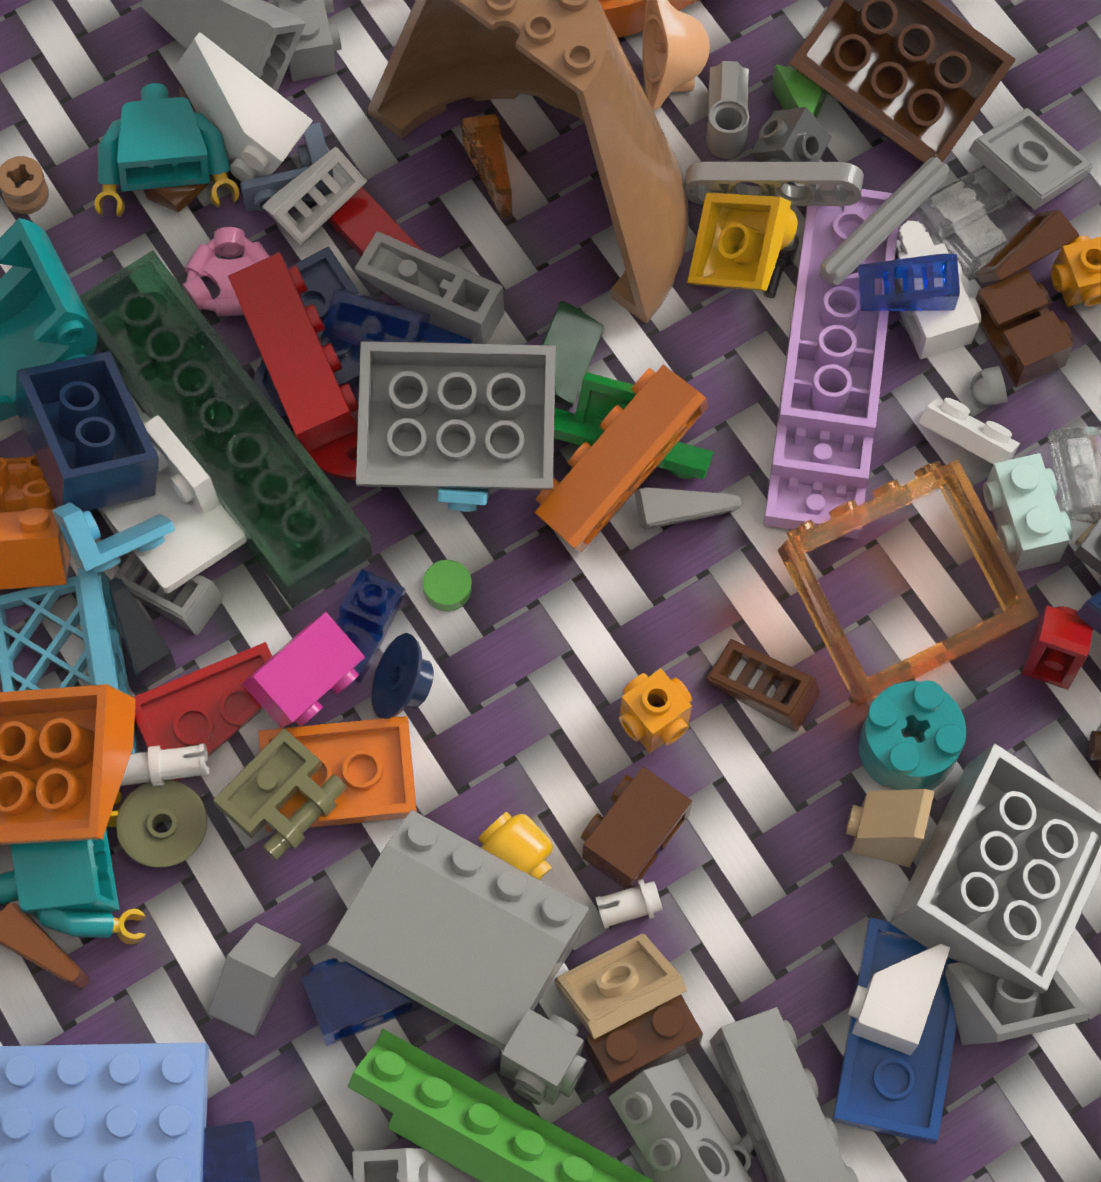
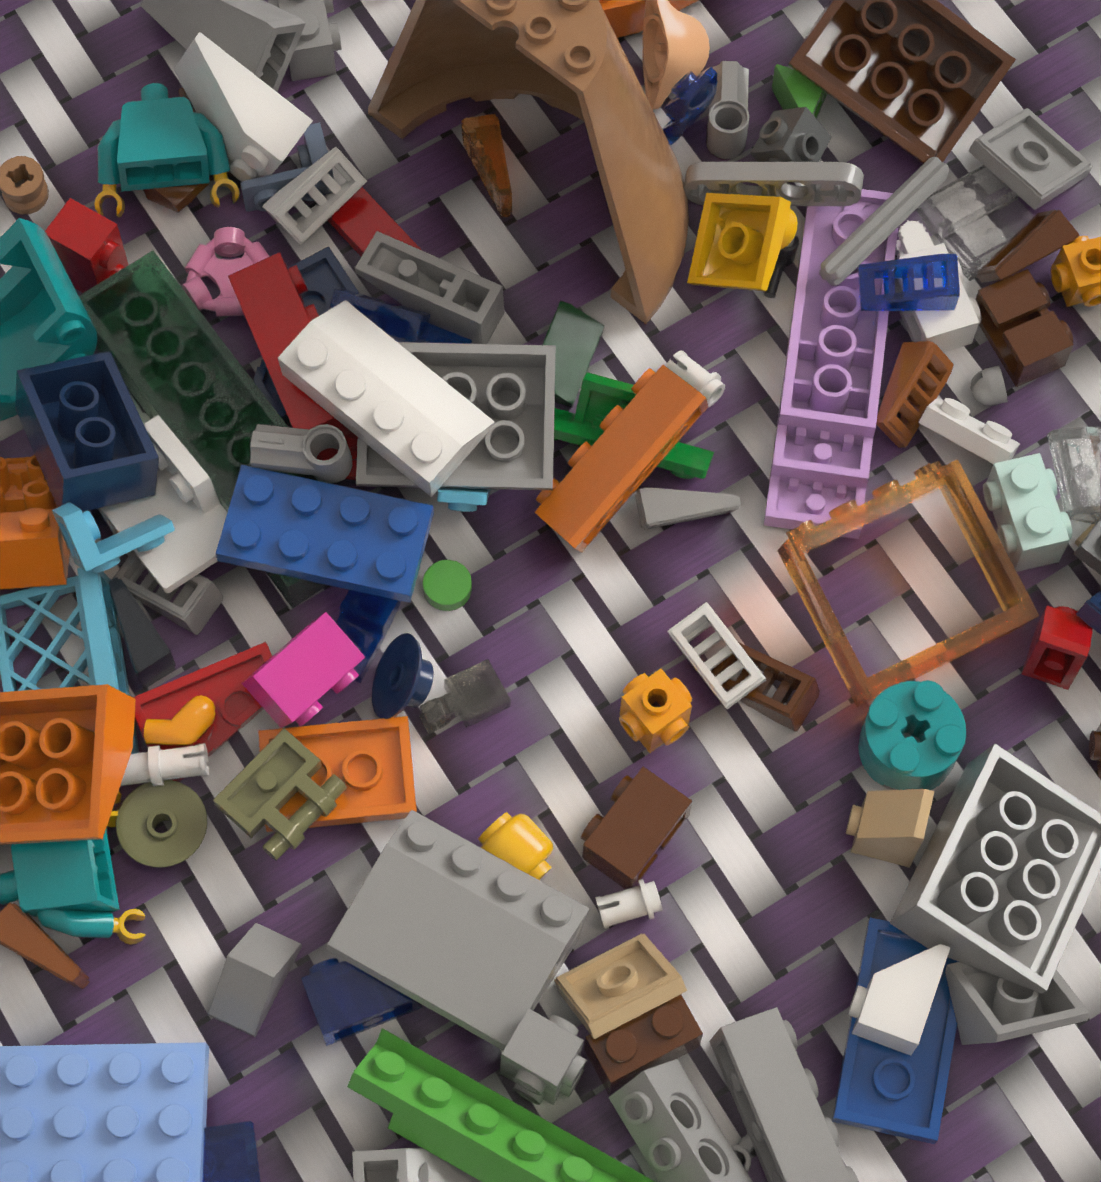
none -> red brick [45,198,130,304]
none -> light orange arm [144,695,215,745]
none -> blue plate [215,465,434,603]
none -> light grey piece [250,424,353,484]
none -> white slope [278,300,495,497]
none -> clear smoke plate [419,659,511,734]
none -> clear blue slope [662,66,718,145]
none -> white pin [666,350,725,407]
none -> white slope [667,602,766,709]
none -> dark orange slope [876,341,954,448]

